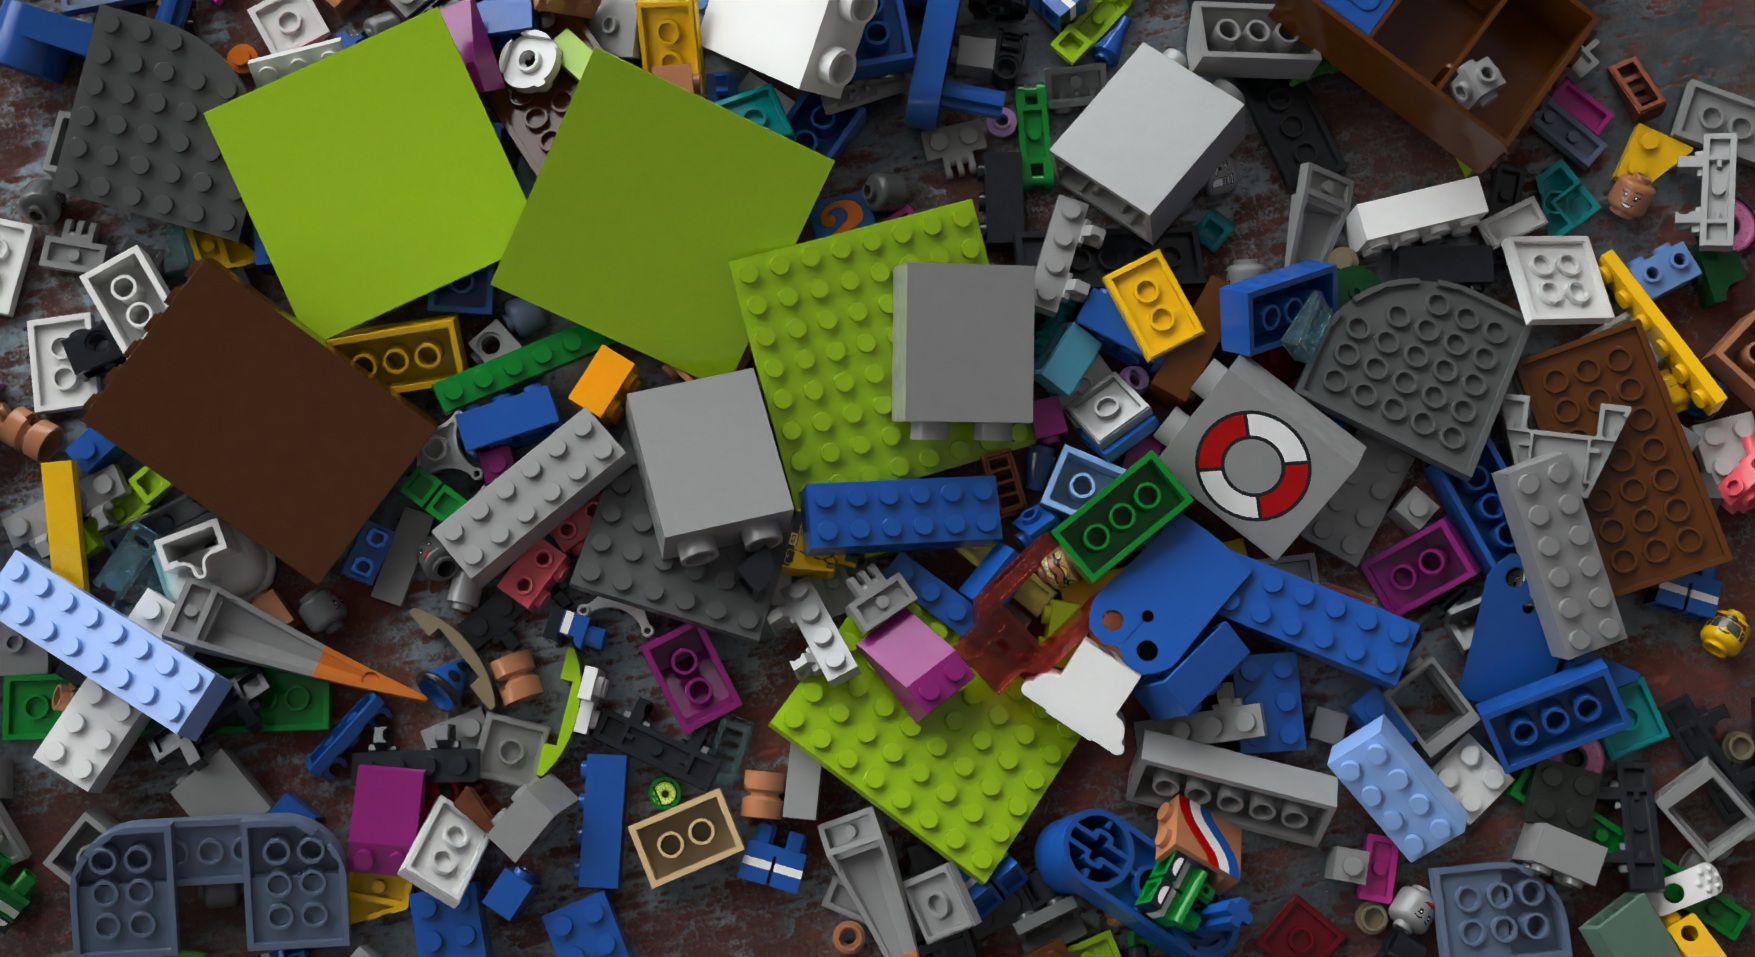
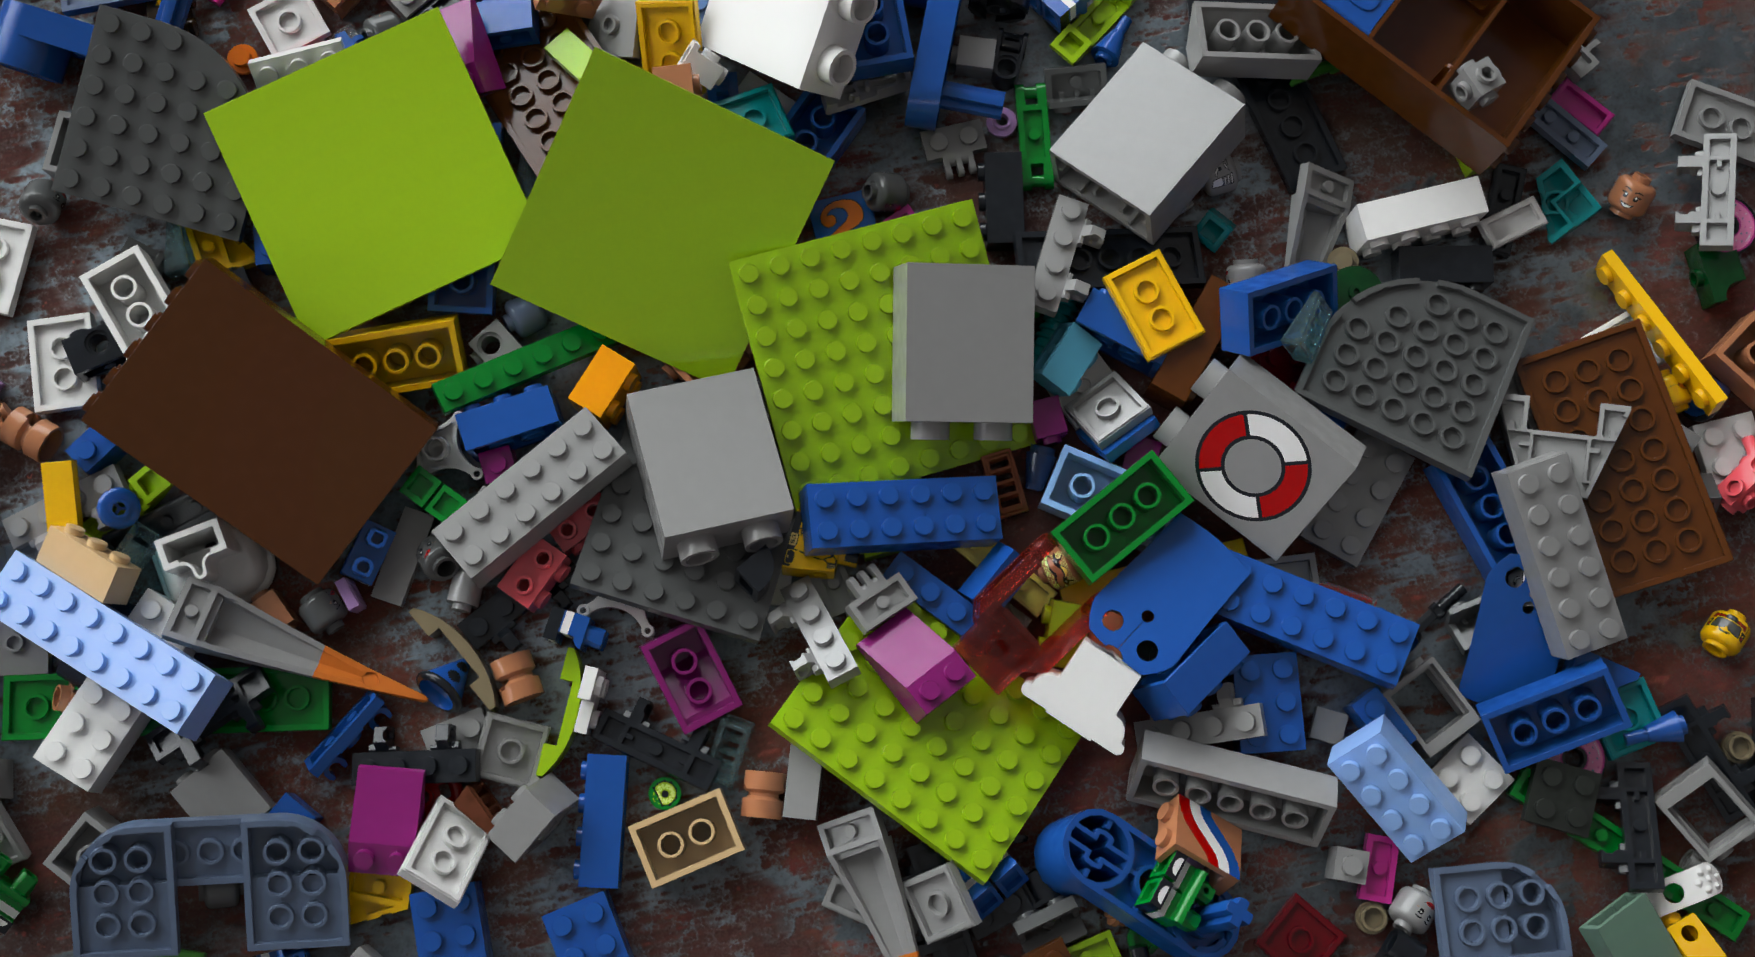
light grey hinge [39,218,112,275] -> none
blue brick [482,865,542,921] -> none
white plate [499,30,562,93] -> none
blue hips [737,823,807,894] -> none
nougat plate [833,920,866,954] -> none
blue brick [1012,504,1061,559] -> none
lavender plate [1119,366,1149,396] -> none
magenta slope [1359,515,1482,616] -> none
light grey brick [1385,486,1440,536] -> none
white plate [1501,236,1615,325] -> none
light grey brick [1512,823,1608,889] -> none
copper slope [1607,56,1667,125] -> none
yellow wing [1611,123,1693,184] -> none
medium blue brick [1625,241,1702,301] -> none
blue hips [1643,566,1722,622] -> none
none -> tan brick [36,523,142,605]
none -> blue head [96,487,141,530]
none -> lavender tile [334,577,367,614]
none -> white brick [677,39,728,90]
none -> blue cone [1623,710,1688,746]

